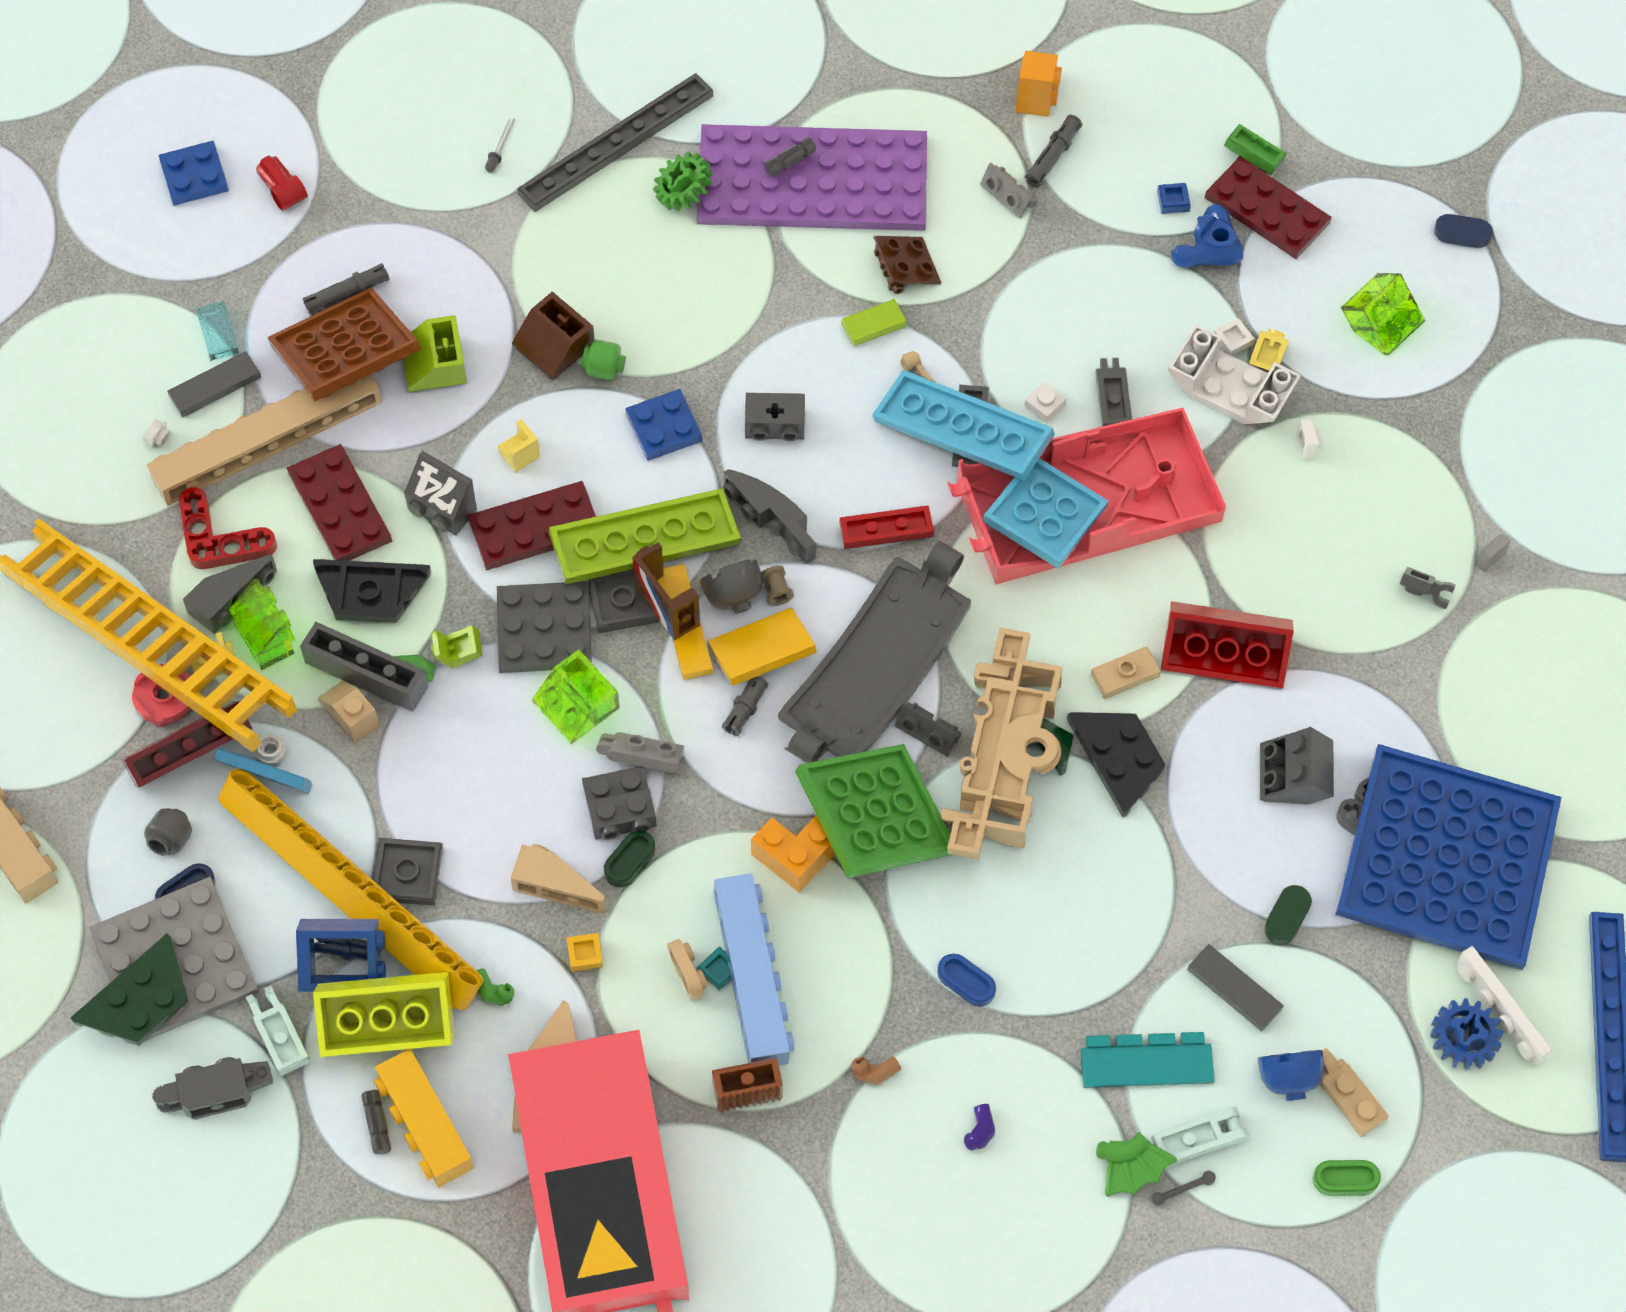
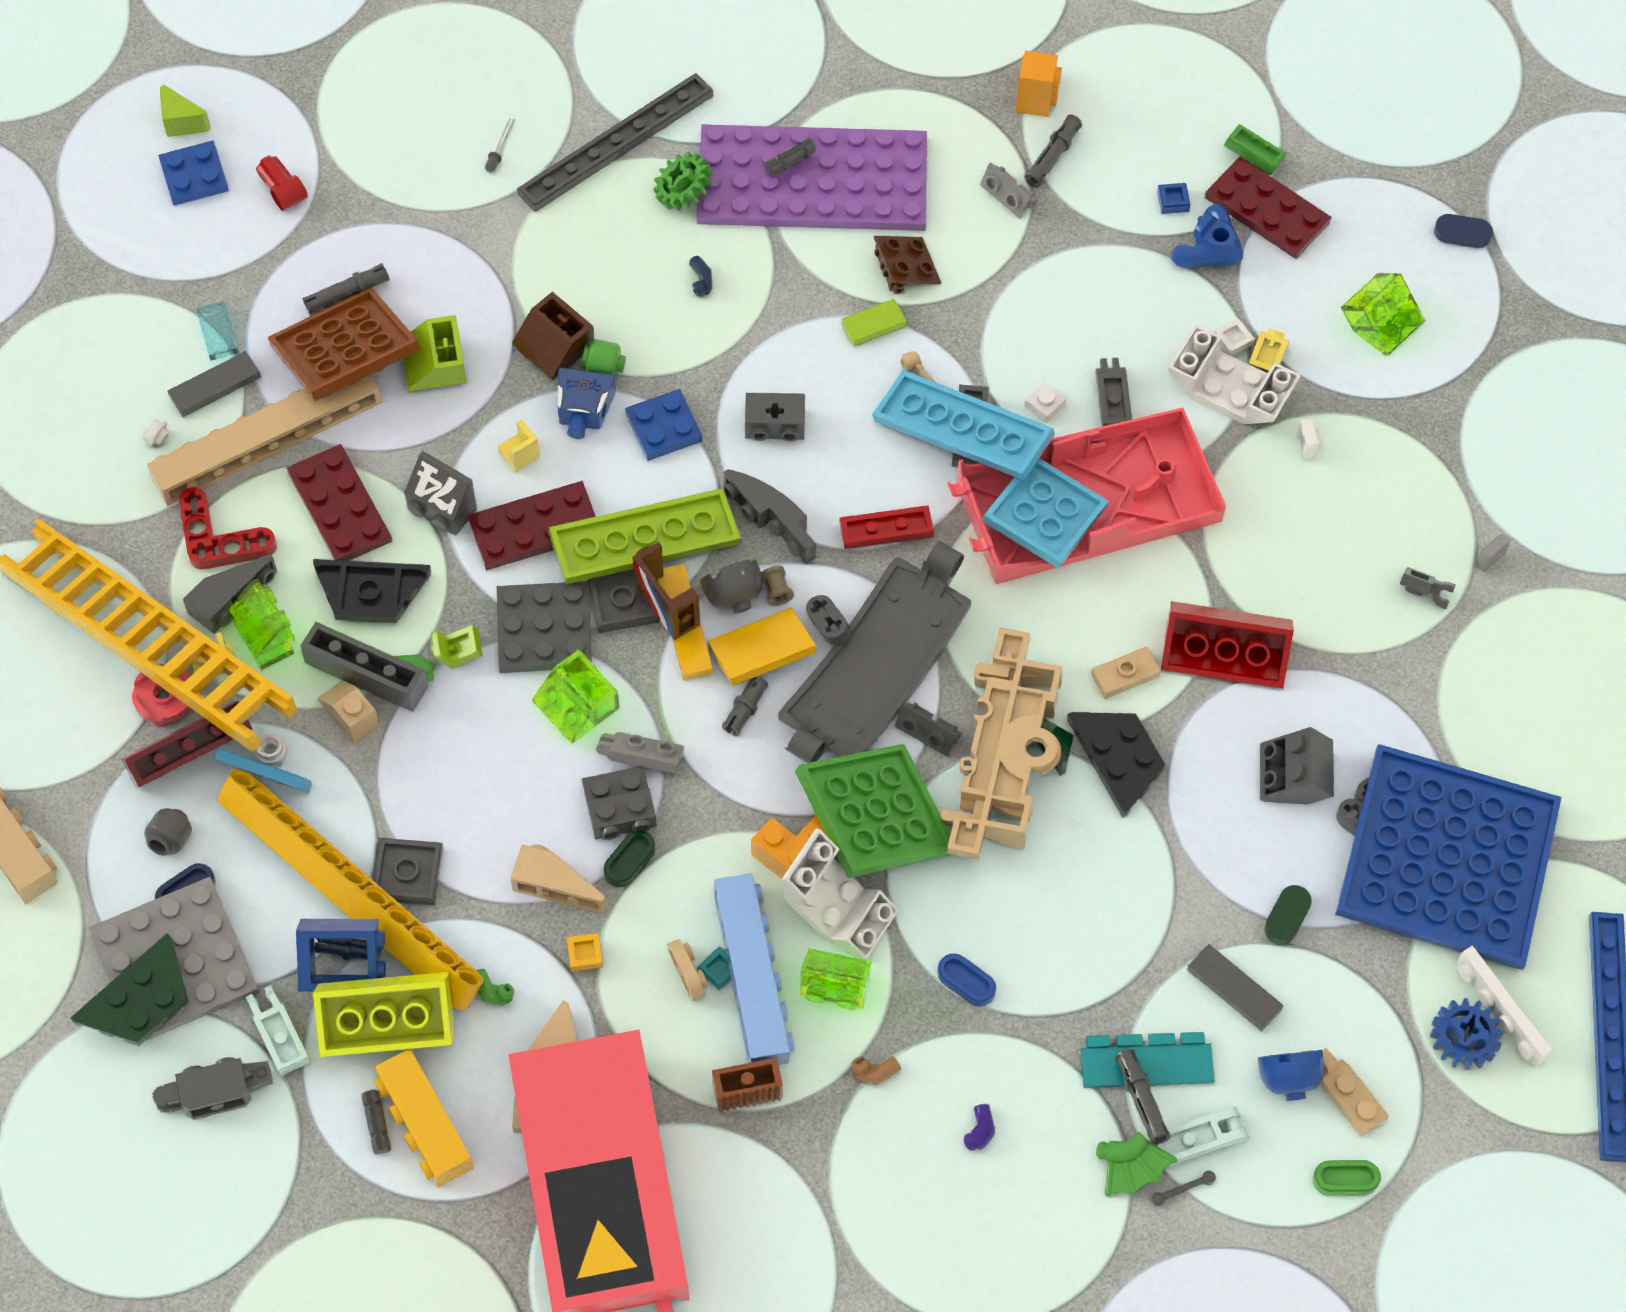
none -> lime slope [160,84,211,137]
none -> blue torso [558,368,616,439]
none -> dark blue arm [689,256,713,297]
none -> white slope [782,829,899,960]
none -> clear neon green slope [800,948,872,1010]
none -> dark grey beam [806,595,851,646]
none -> dark grey pin [1115,1049,1171,1145]

